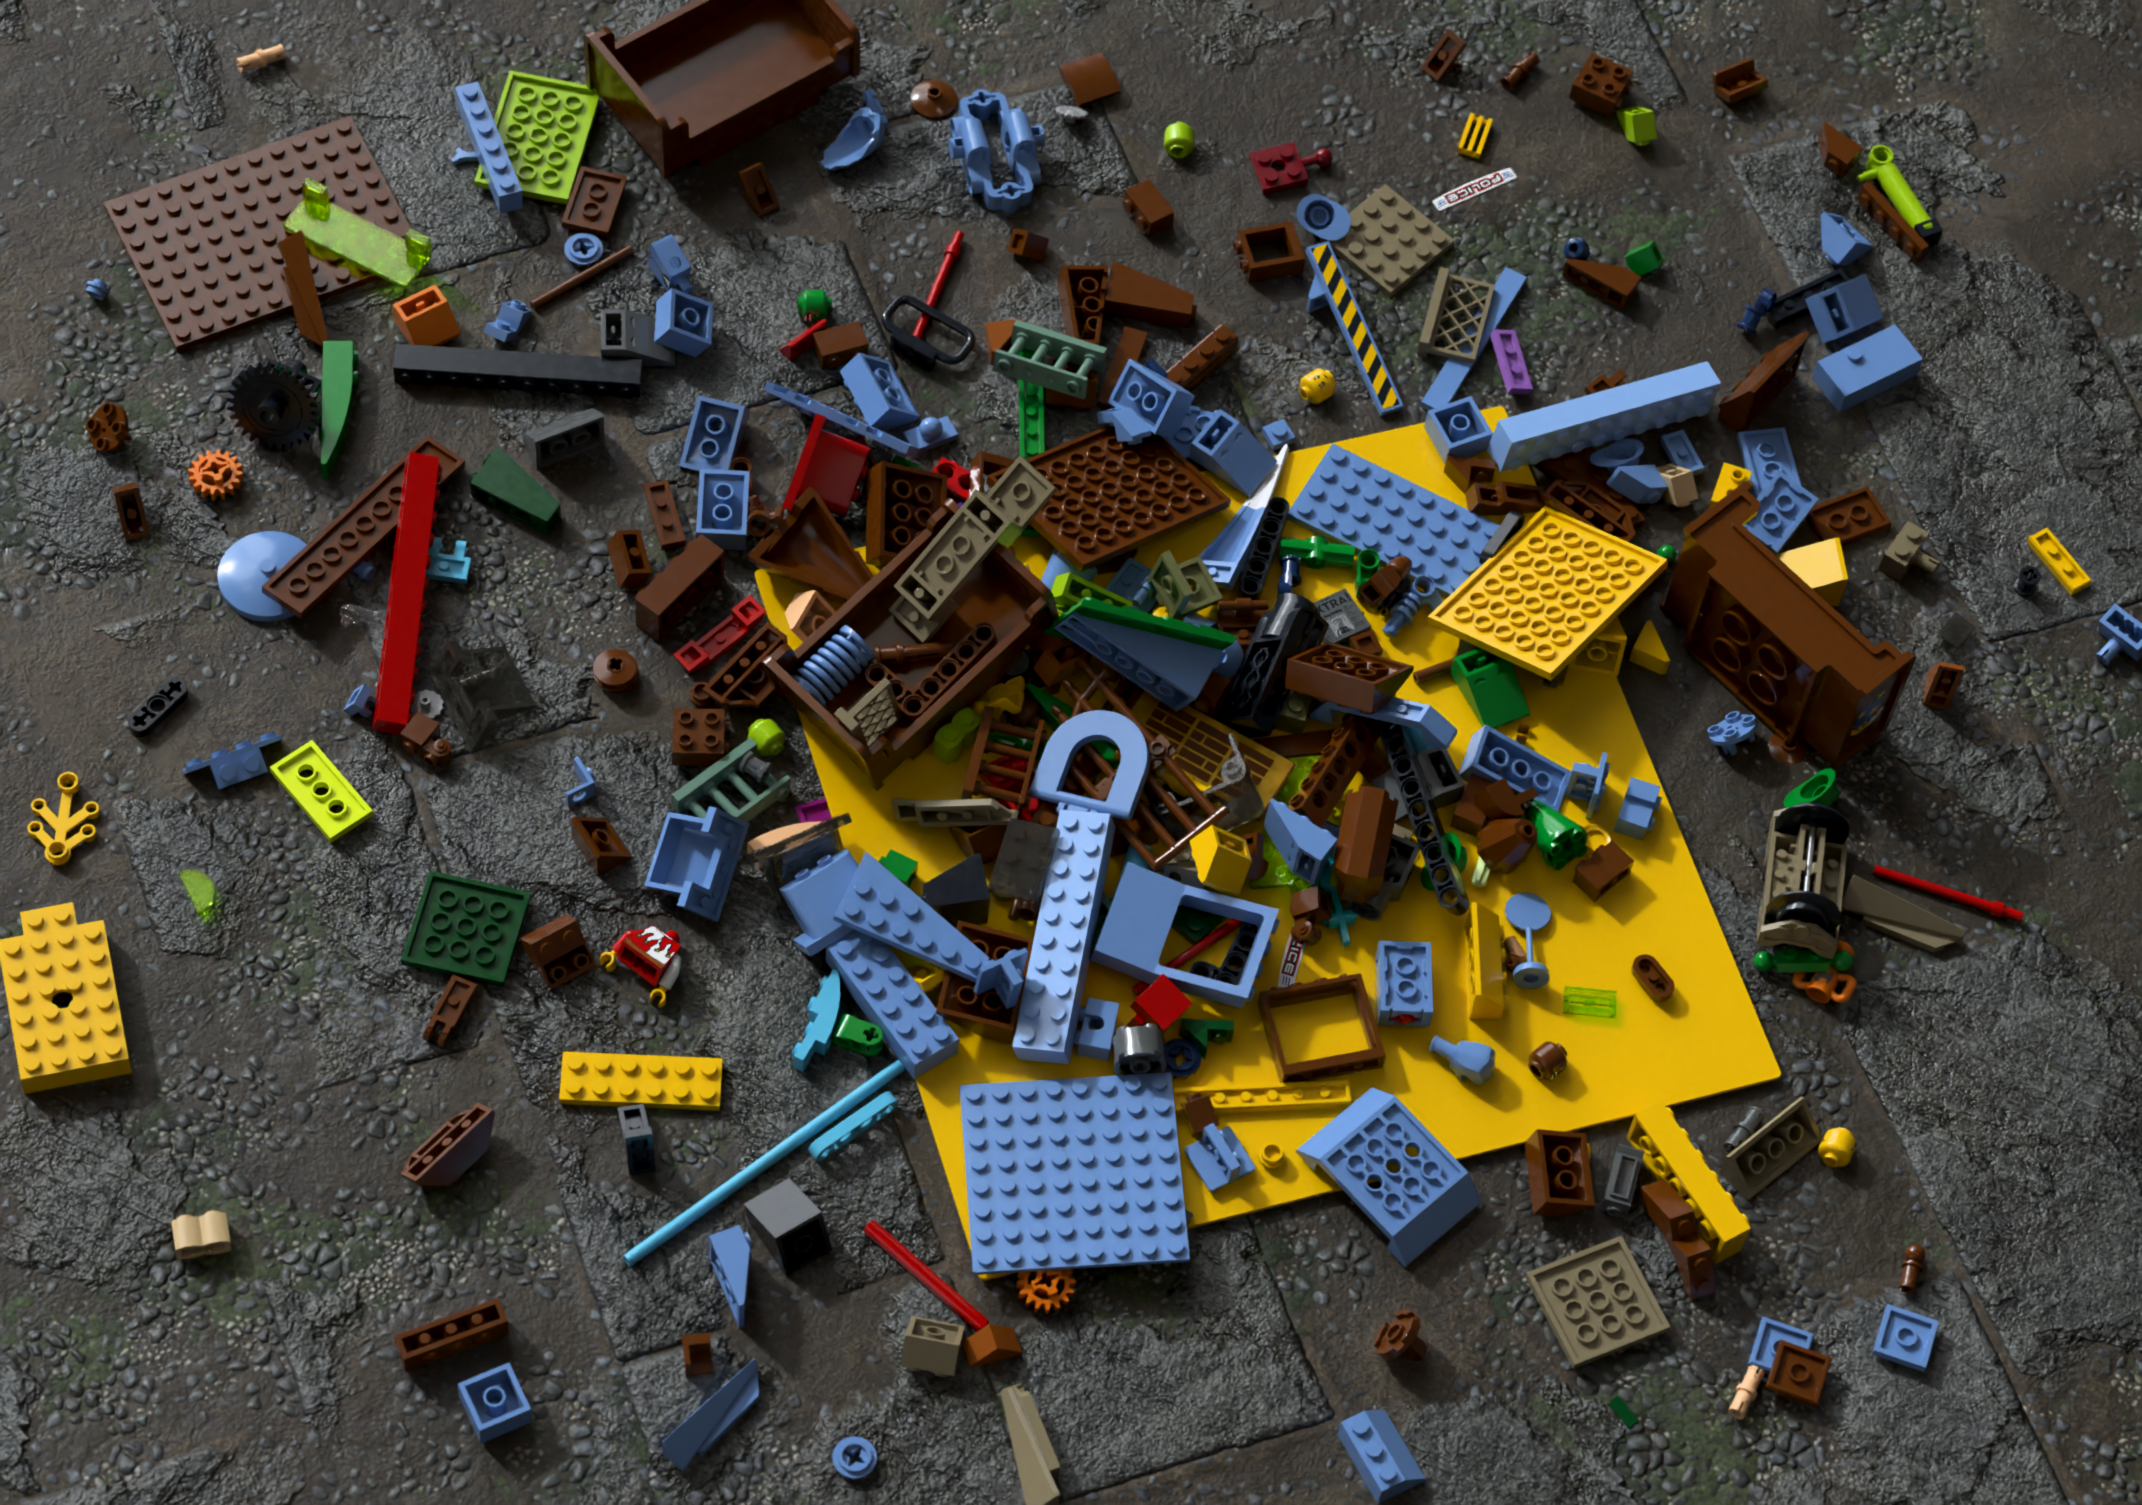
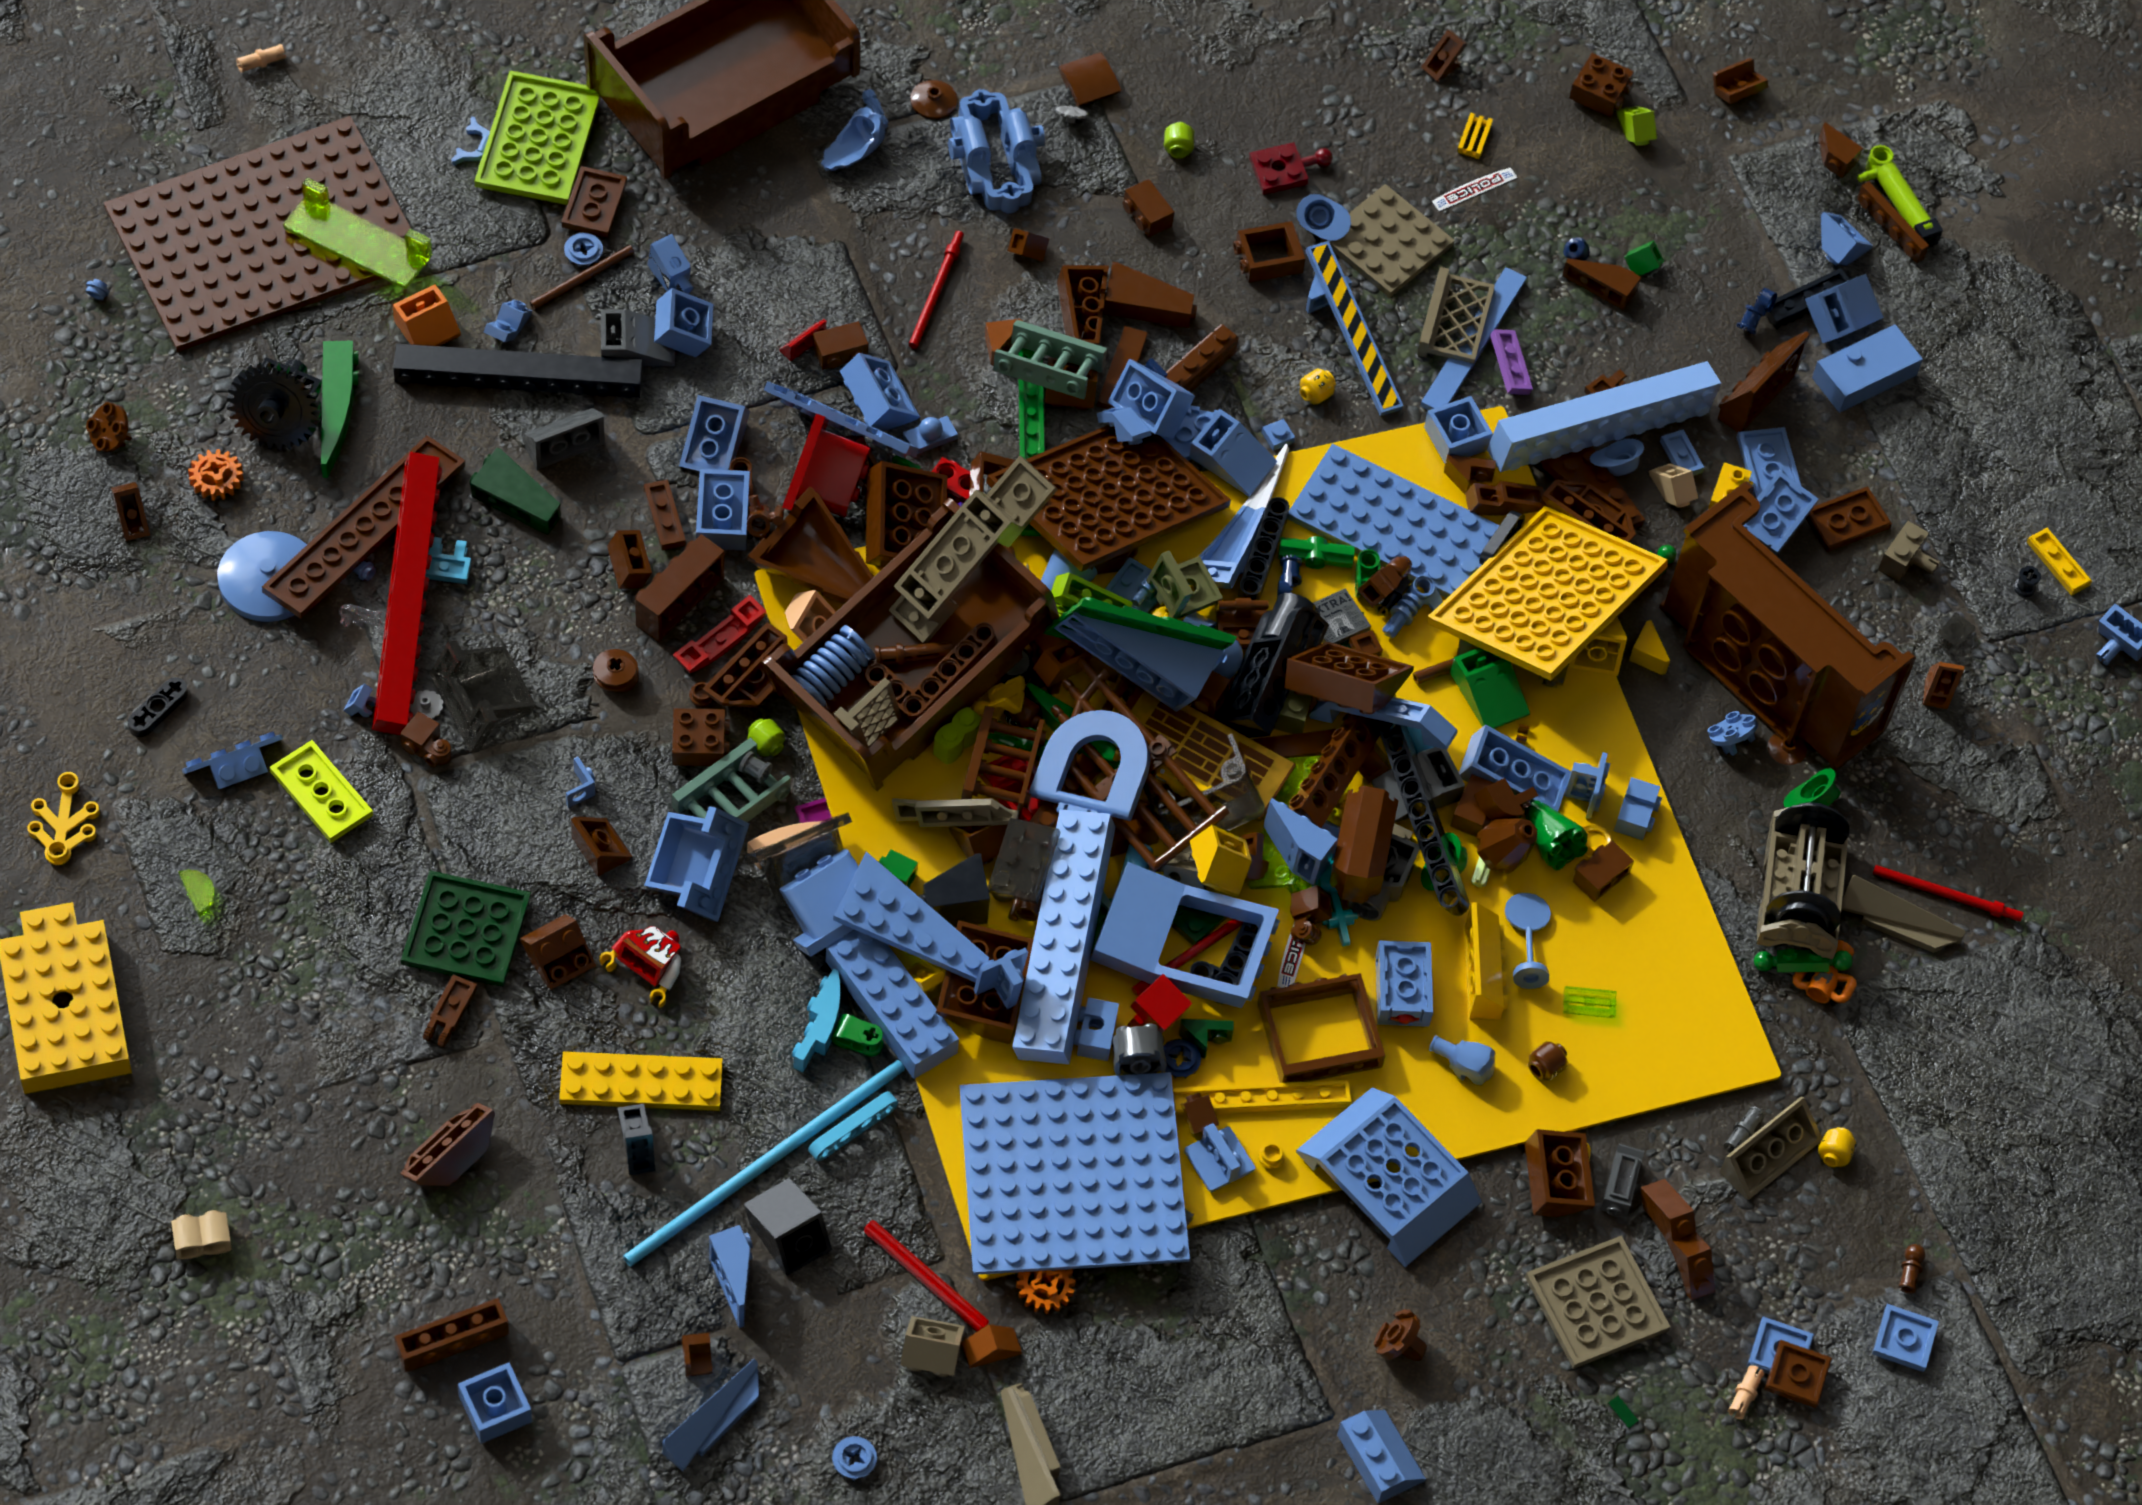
reddish brown wedge [278,230,329,350] -> none
medium blue brick [455,81,523,214] -> none
reddish brown slope [738,162,780,217] -> none
green head [797,290,832,321] -> none
black bar [881,295,976,372] -> none
reddish brown pin [1500,52,1540,91] -> none
arm [1504,936,1526,972] -> none
medium blue slope [1606,465,1668,504] -> none
yellow brick [1626,1101,1751,1264] -> none
reddish brown plate [1631,954,1675,1002] -> none
yellow slope [1776,538,1848,606] -> none

